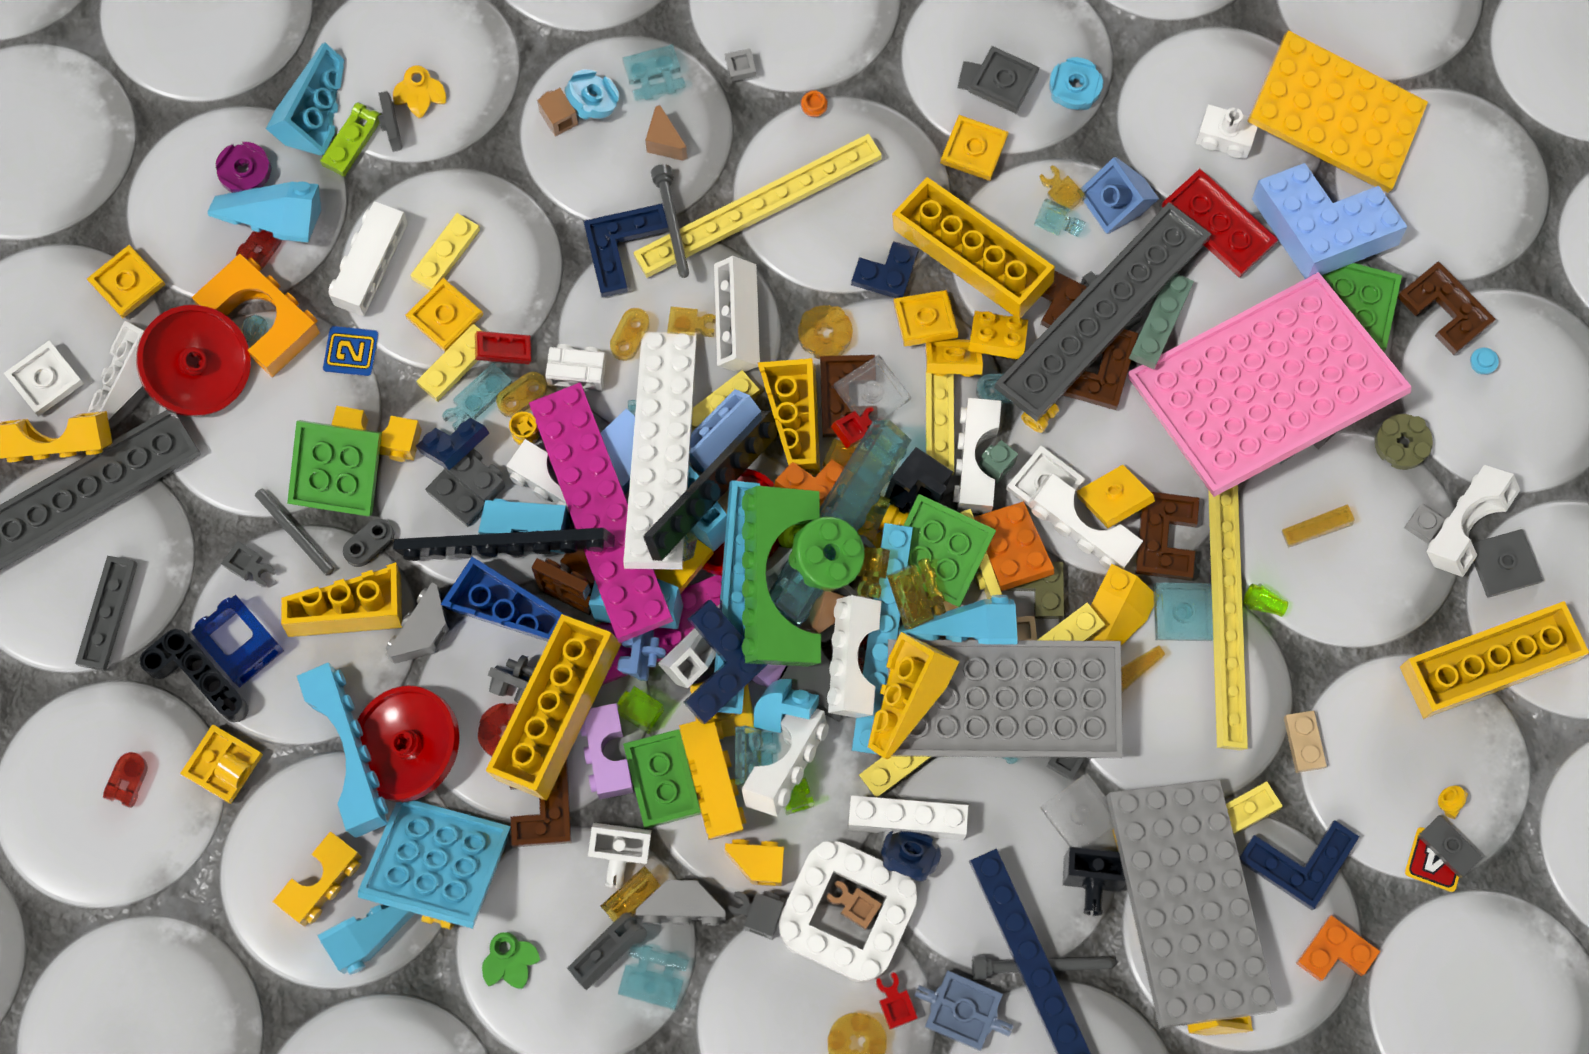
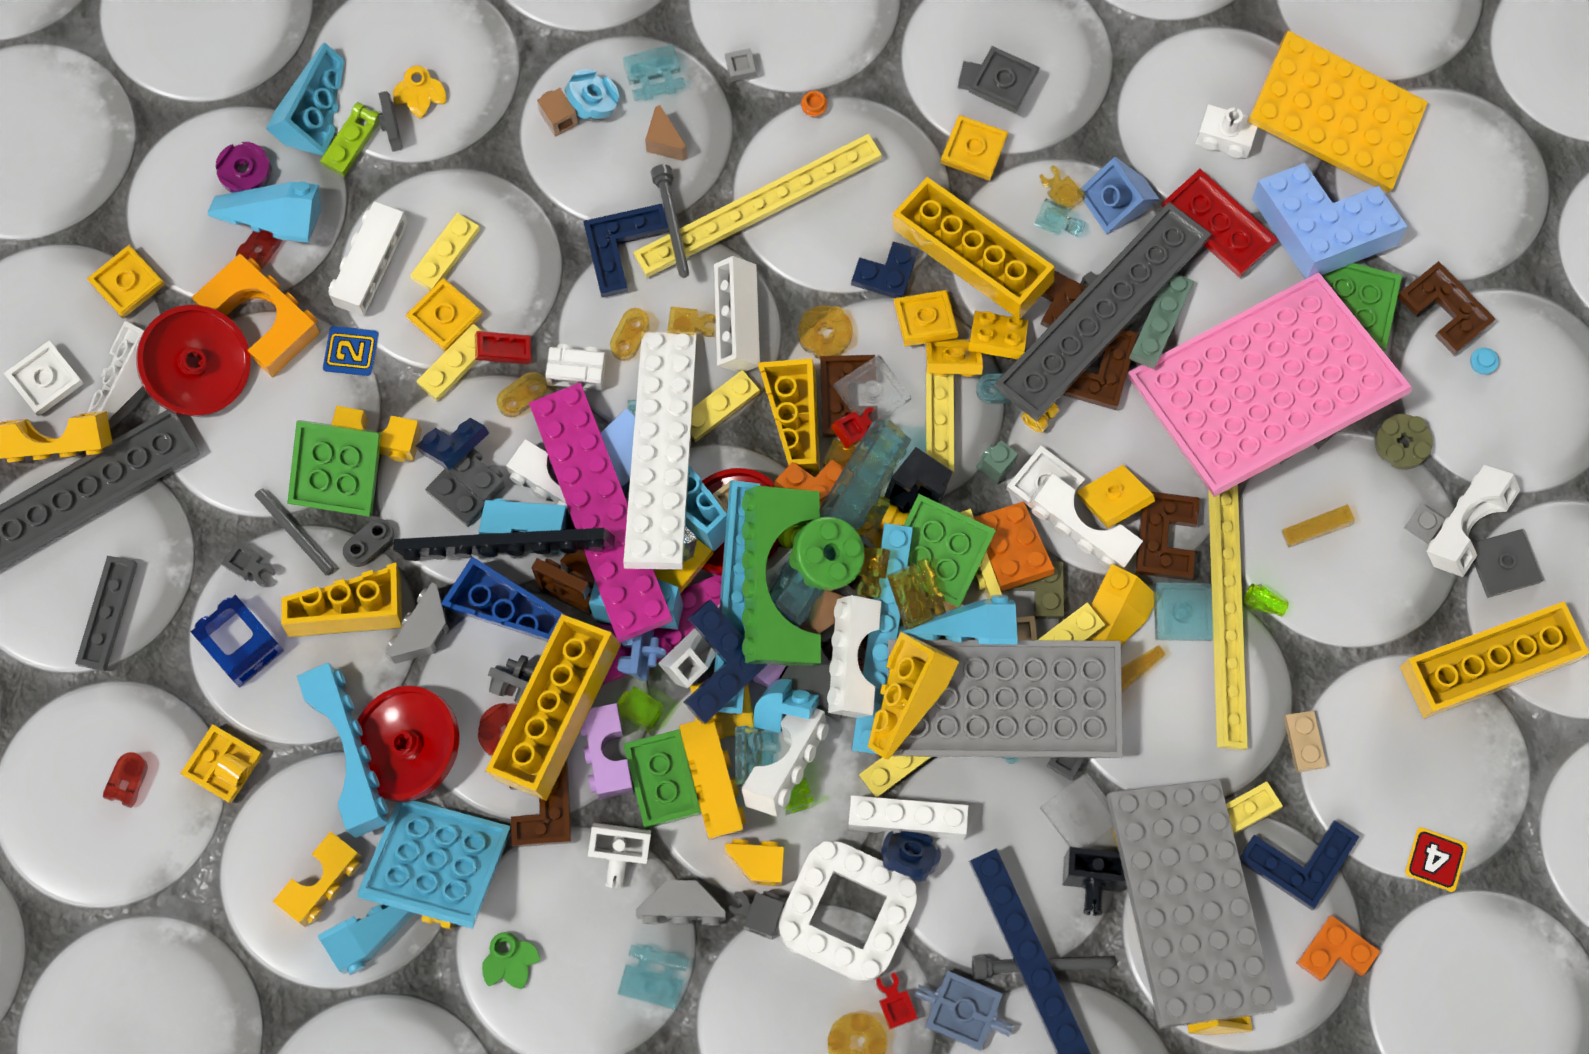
black beam [139,629,248,723] -> none
clear light blue plate [242,314,268,343] -> none
clear light blue plate [442,363,513,430] -> none
yellow wheel [509,412,539,445] -> none
dark grey plate [567,912,647,991] -> none
clear yellow plate [600,866,661,923] -> none
black plate [643,411,779,561] -> none
light blue brick [689,389,761,473] -> none
medium nougat plate [827,881,882,930] -> none
white arch [953,398,1001,514] -> none
medium azure plate [1049,57,1103,110] -> none
dark grey plate [1418,815,1483,879] -> none
yellow plate [1438,786,1469,819] -> none

